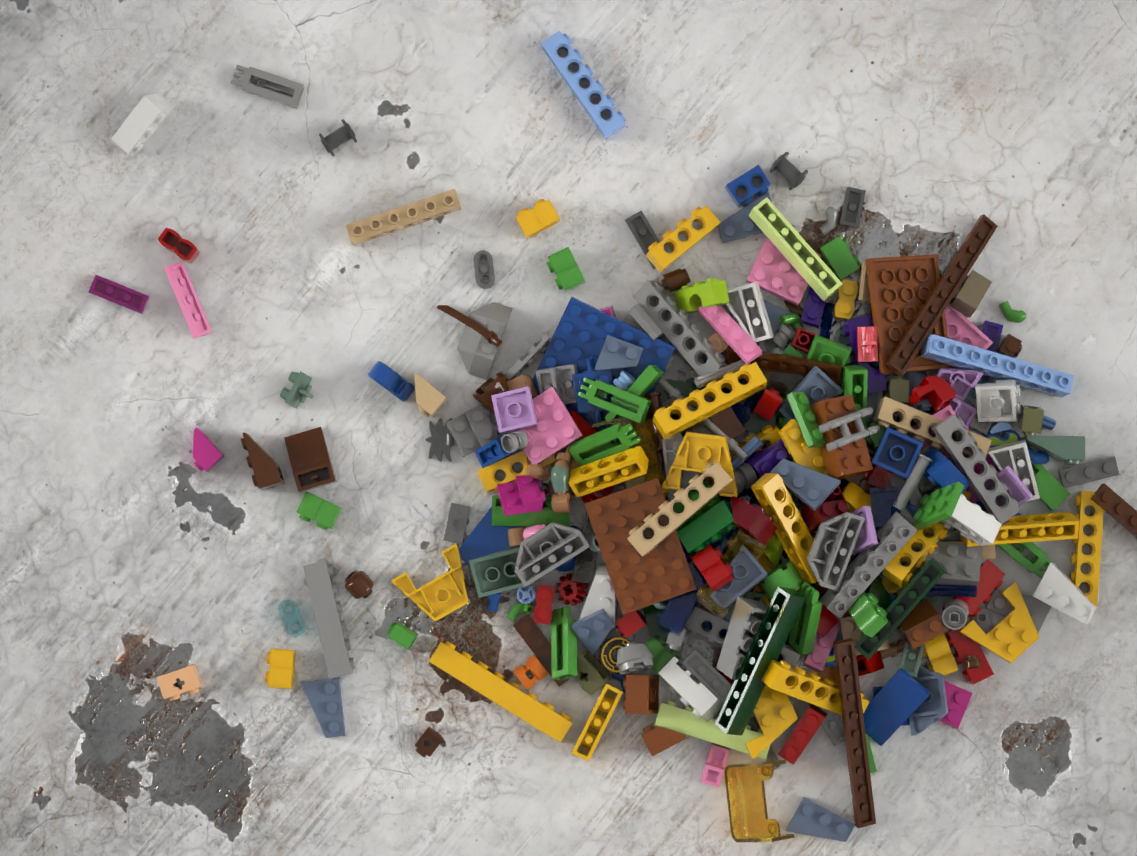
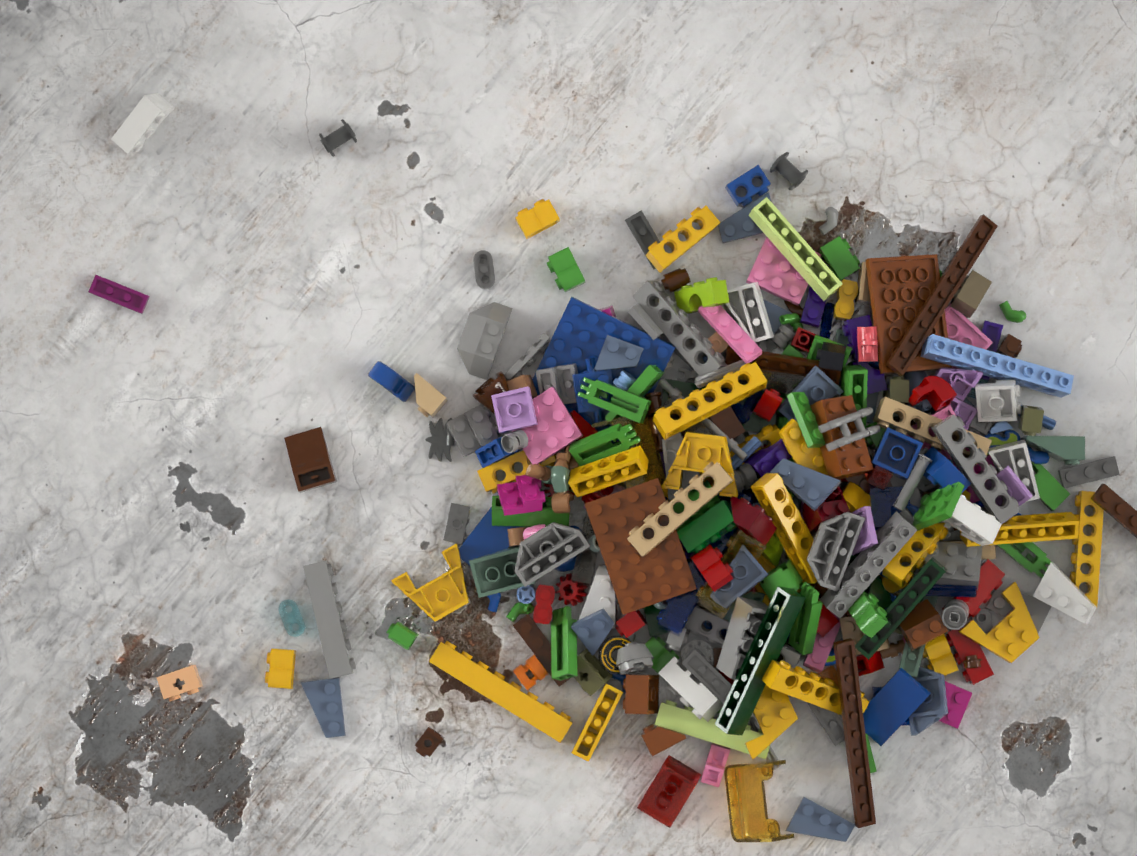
red brick [158,228,200,263] -> none
bright pink plate [164,262,212,339] -> none
dark pink slope [193,427,225,472] -> none
light grey hinge [230,65,305,109] -> none
reddish brown slope [241,432,285,490] -> none
sand green hips [280,371,314,409] -> none
bright green brick [297,491,342,531] -> none
reddish brown head [345,570,373,599] -> none
tan brick [346,189,462,246] -> none
reddish brown sword [437,305,502,347] -> none
light blue brick [541,31,626,140] -> none
red brick [778,704,828,765] -> none
dark grey plate [839,187,866,229] -> none
none -> clear red slope [637,755,702,828]
none -> black brick [816,342,846,371]

